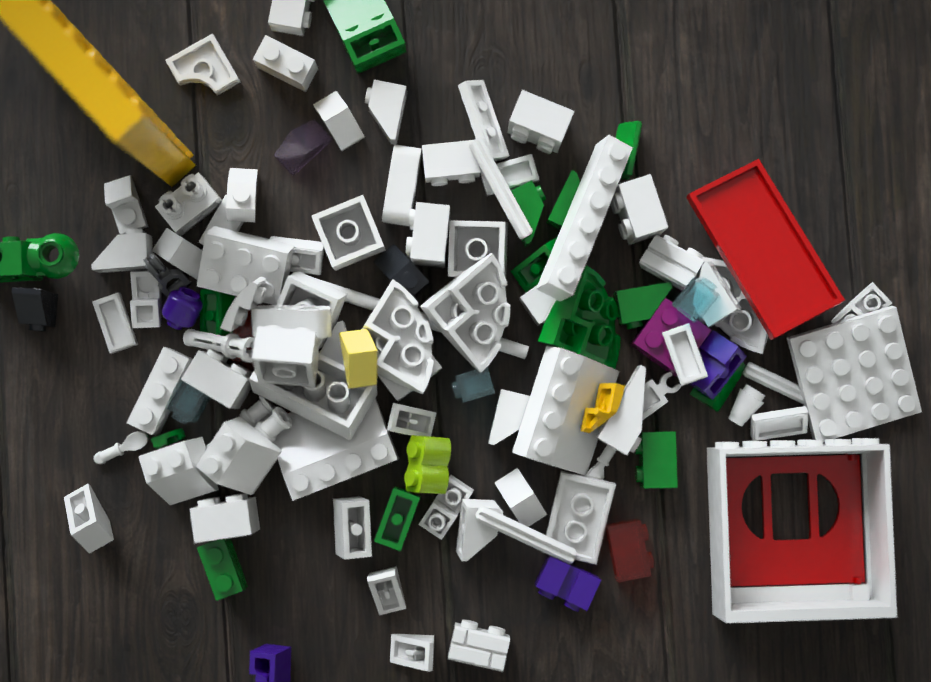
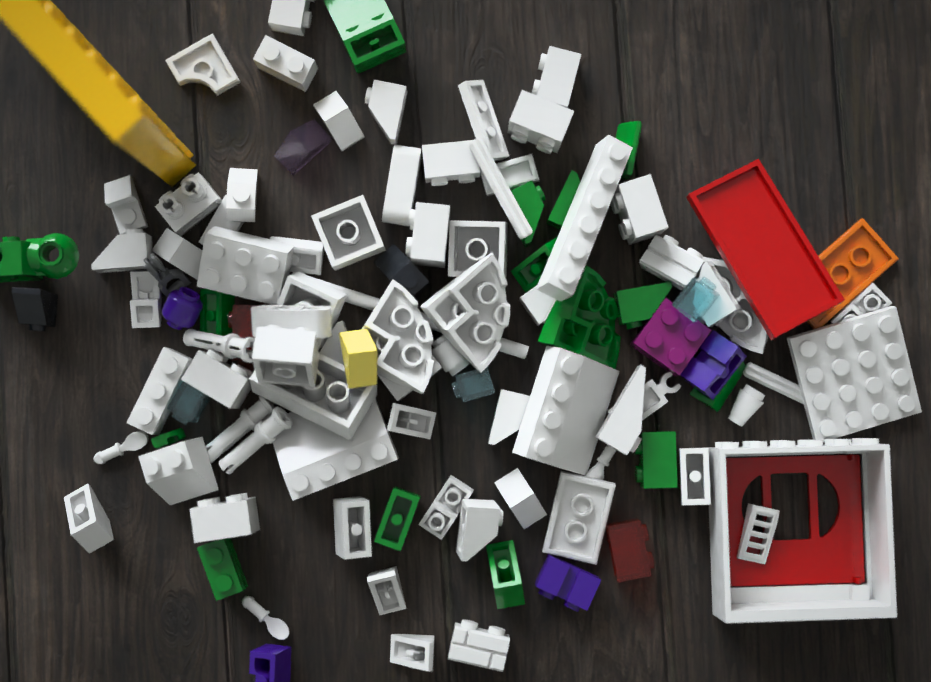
white tile [92,293,138,354] -> none
white slope [196,416,282,495] -> none
white slope [221,277,267,332] -> none
lime brick [404,435,451,494] -> none
white axle [475,506,577,564] -> none
yellow slope [581,383,625,433] -> none
white tile [662,323,708,386] -> none
white tile [750,406,809,441] -> none
none -> white piece [242,596,290,640]
none -> white brick [432,335,470,376]
none -> green slope [486,540,525,609]
none -> white brick [532,46,581,108]
none -> white brick [679,448,711,505]
none -> white slope [737,503,780,564]
none -> orange tile [807,218,899,329]

